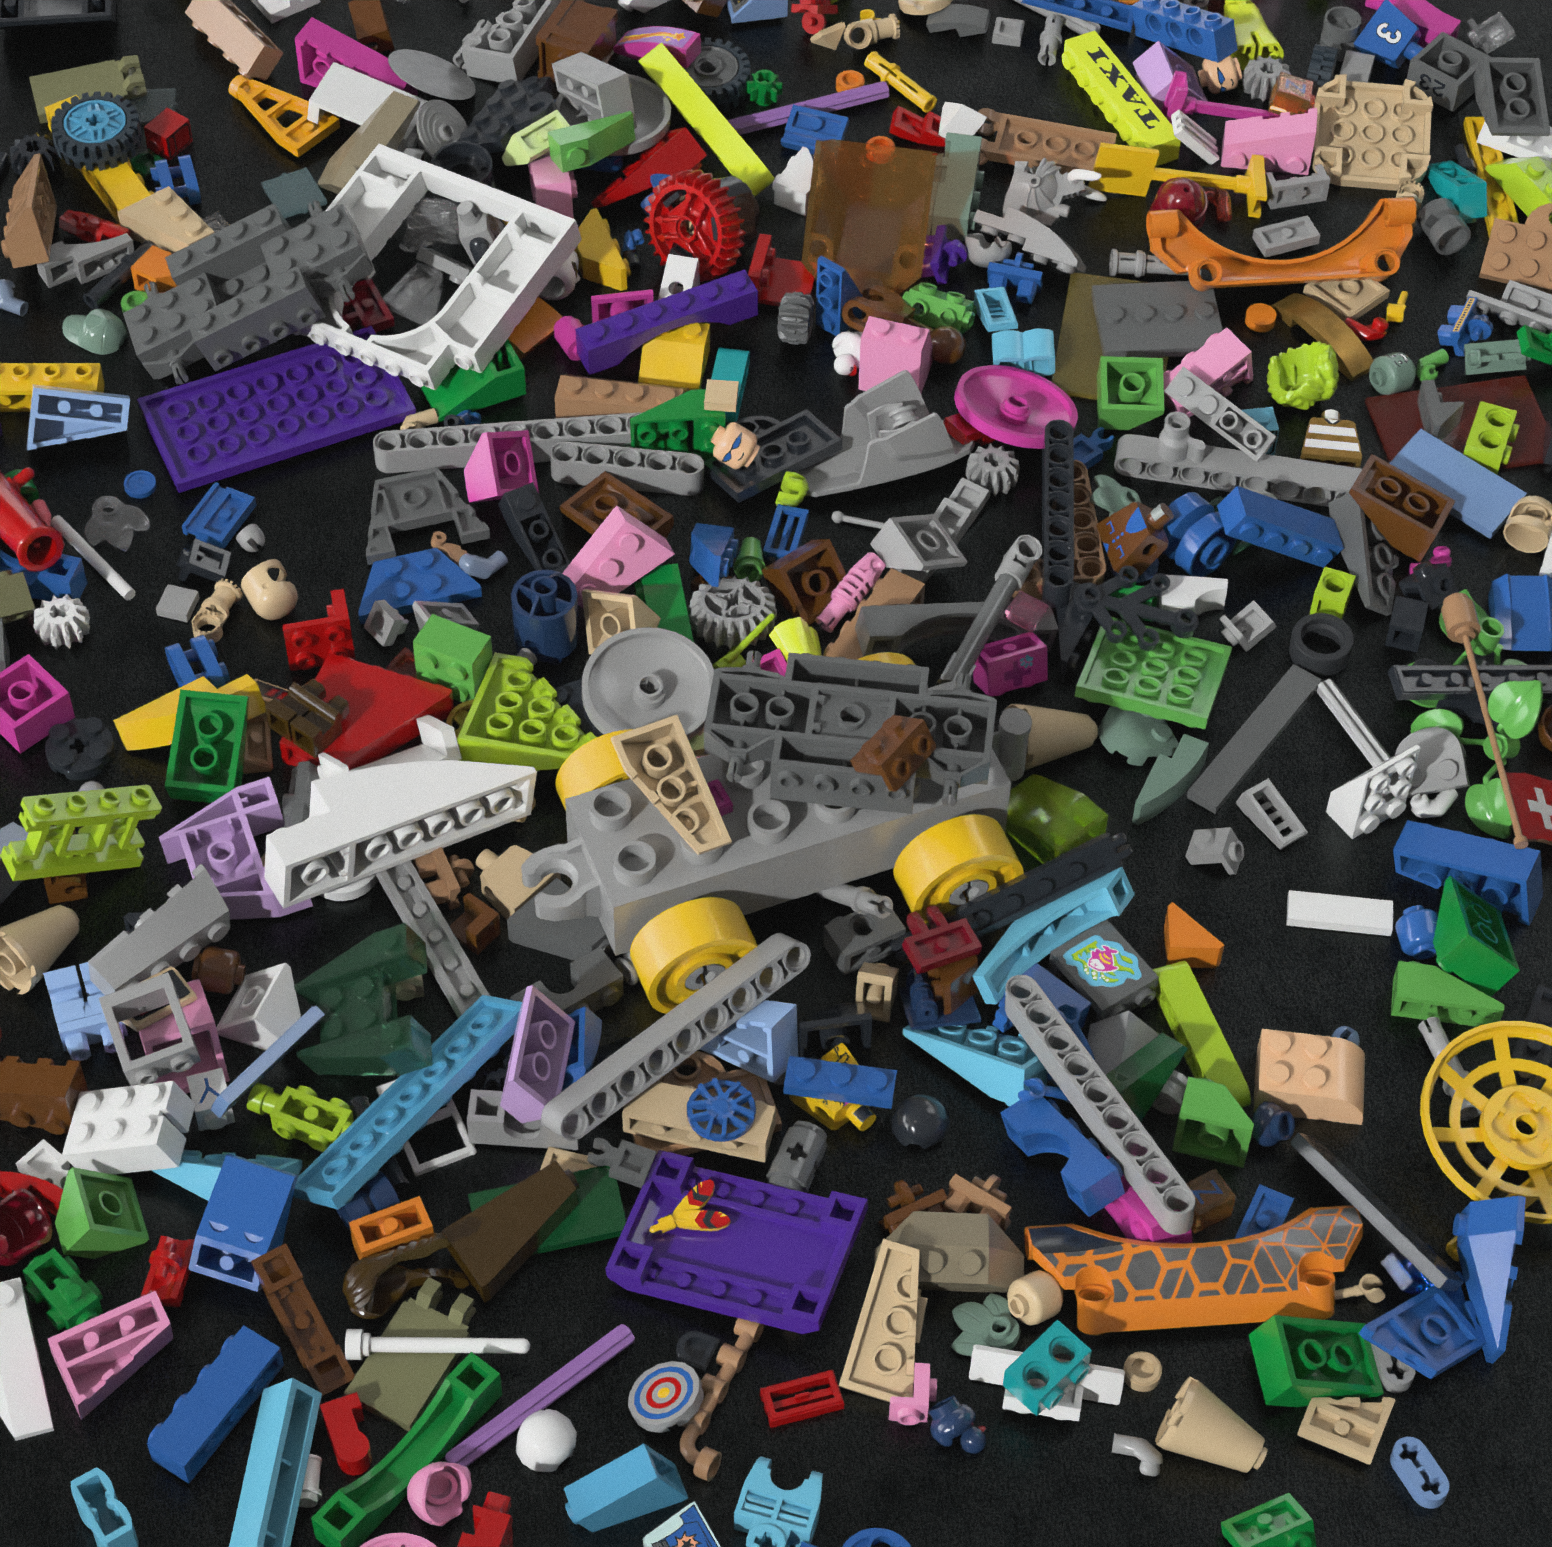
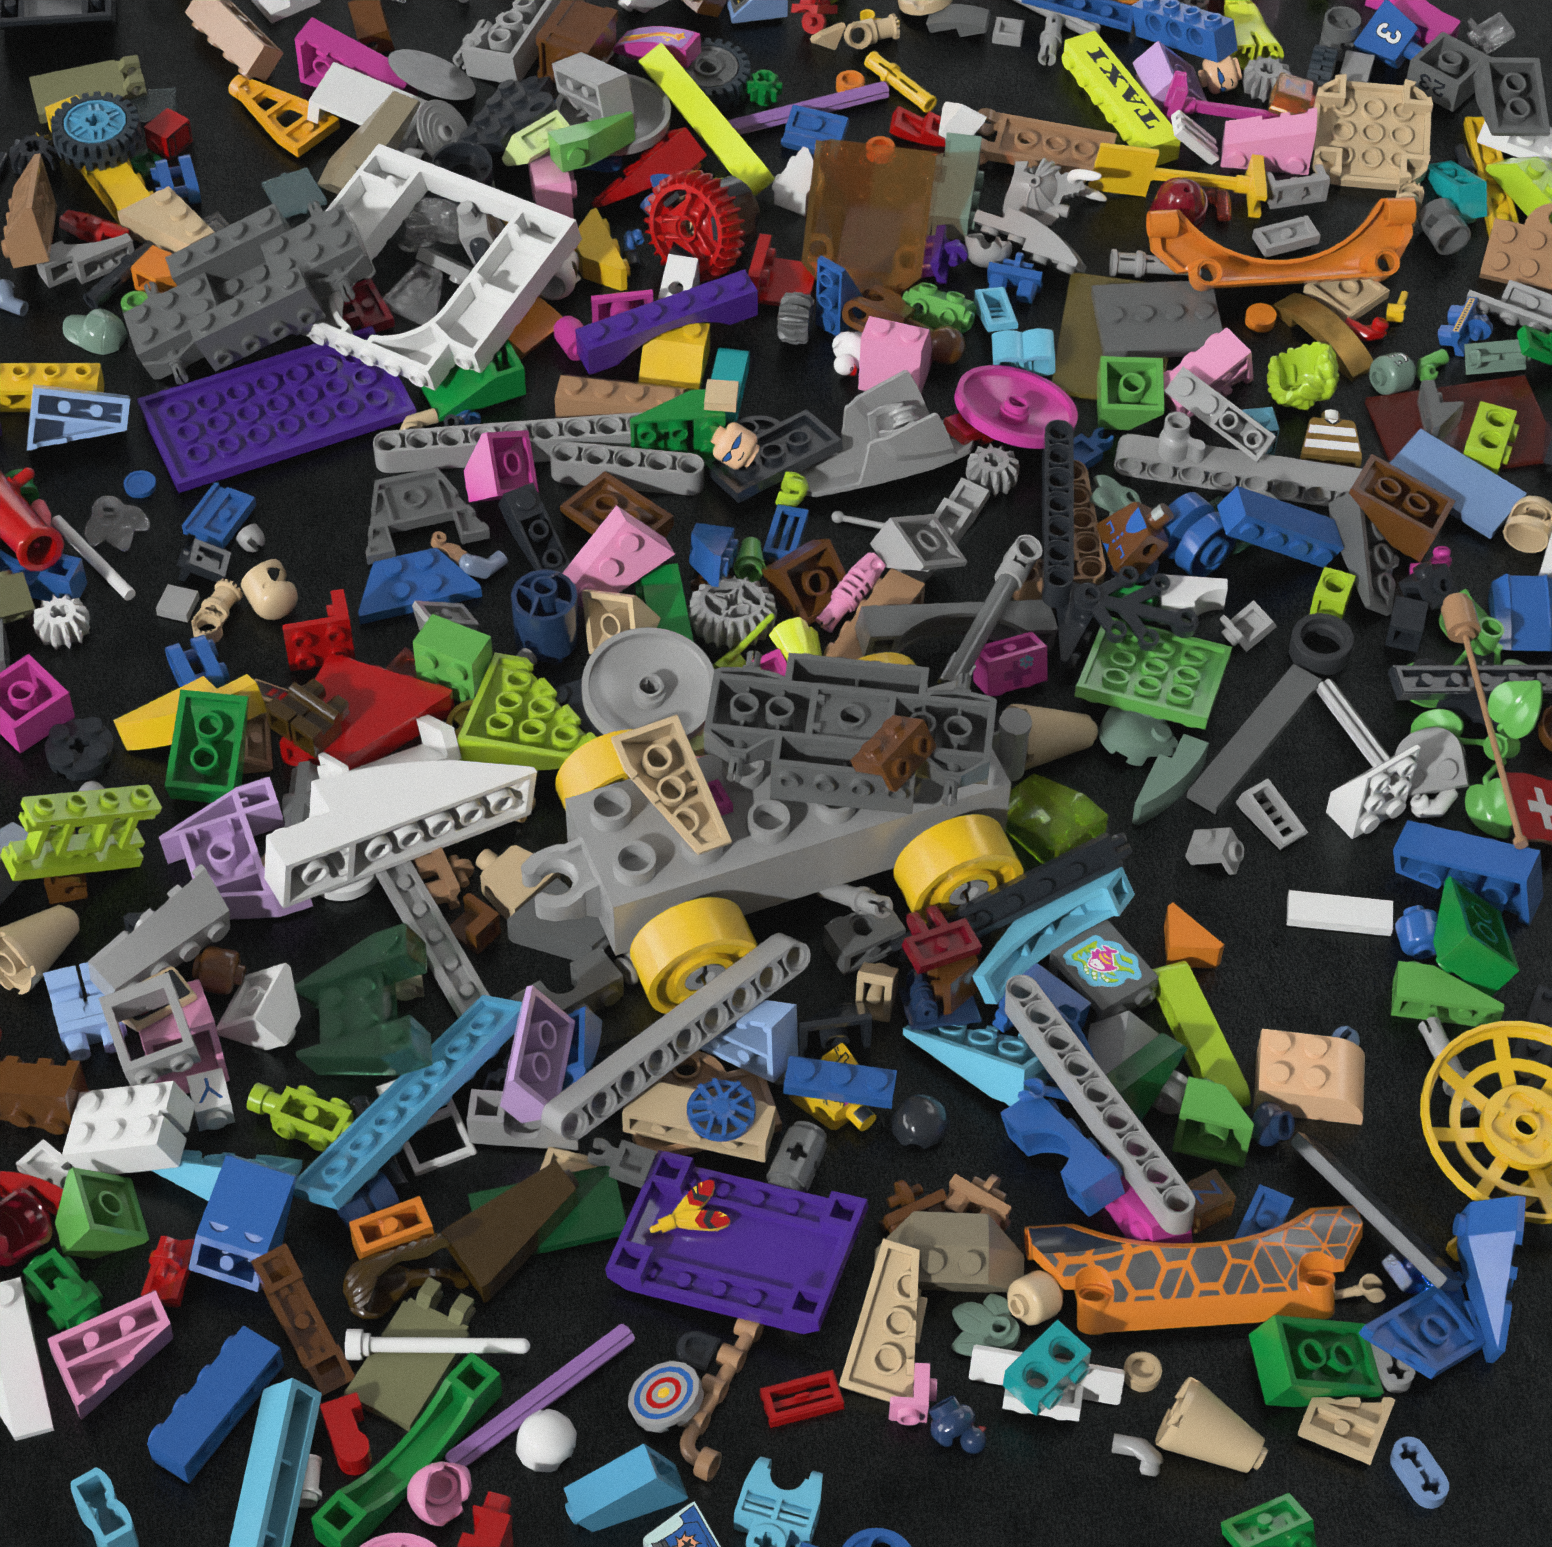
medium blue tile [211,1006,325,1118] -> none
light grey tile [364,600,409,647] -> none
clear pink tile [1003,590,1049,633] -> none

